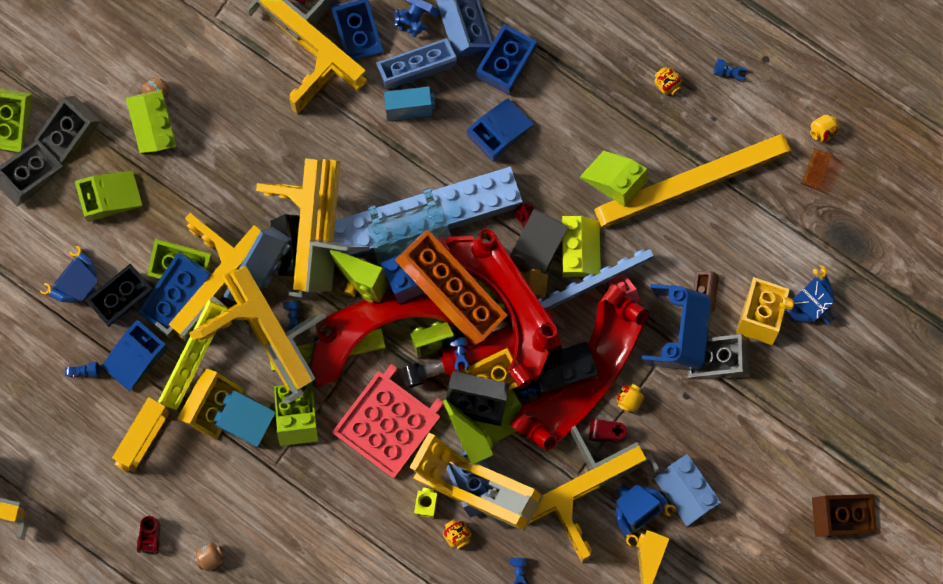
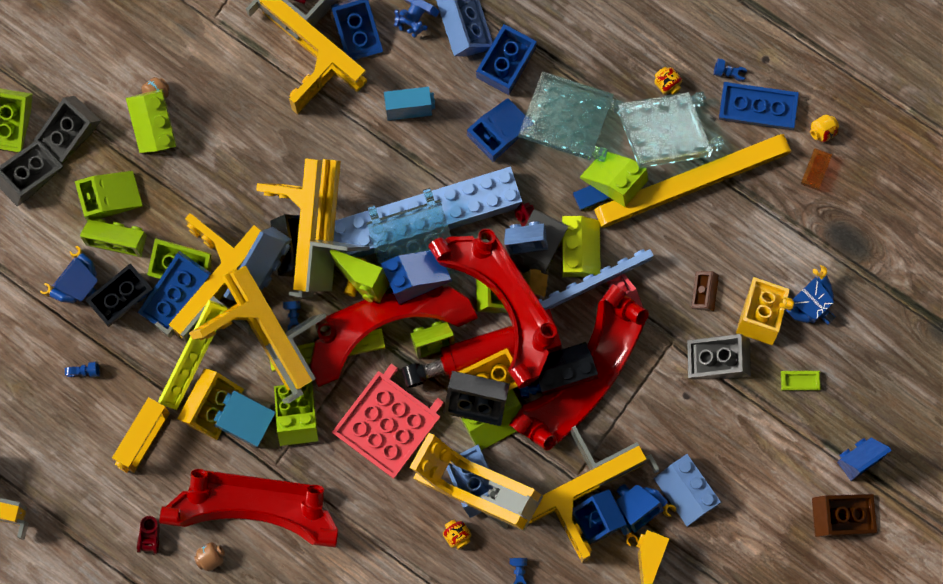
blue slope [101,320,168,392] -> none
medium blue slope [376,38,457,90] -> none
orange brick [395,230,507,345] -> none
neon yellow brick [414,488,438,519] -> none
lime slope [443,399,494,465] -> none
blue piece [449,337,470,372] -> none
dark red piece [589,419,627,442] -> none
yellow head [616,383,645,414] -> none
blue windscreen [642,284,712,370] -> none
none -> lime slope [80,218,147,257]
none -> red panel [159,469,338,548]
none -> medium blue slope [504,221,548,255]
none -> clear light blue plate [518,71,625,162]
none -> blue brick [572,490,627,545]
none -> blue tile [573,185,611,211]
none -> clear light blue plate [616,92,724,168]
none -> blue plate [718,82,799,130]
none -> lime tile [780,371,821,391]
none -> blue slope [837,437,892,481]

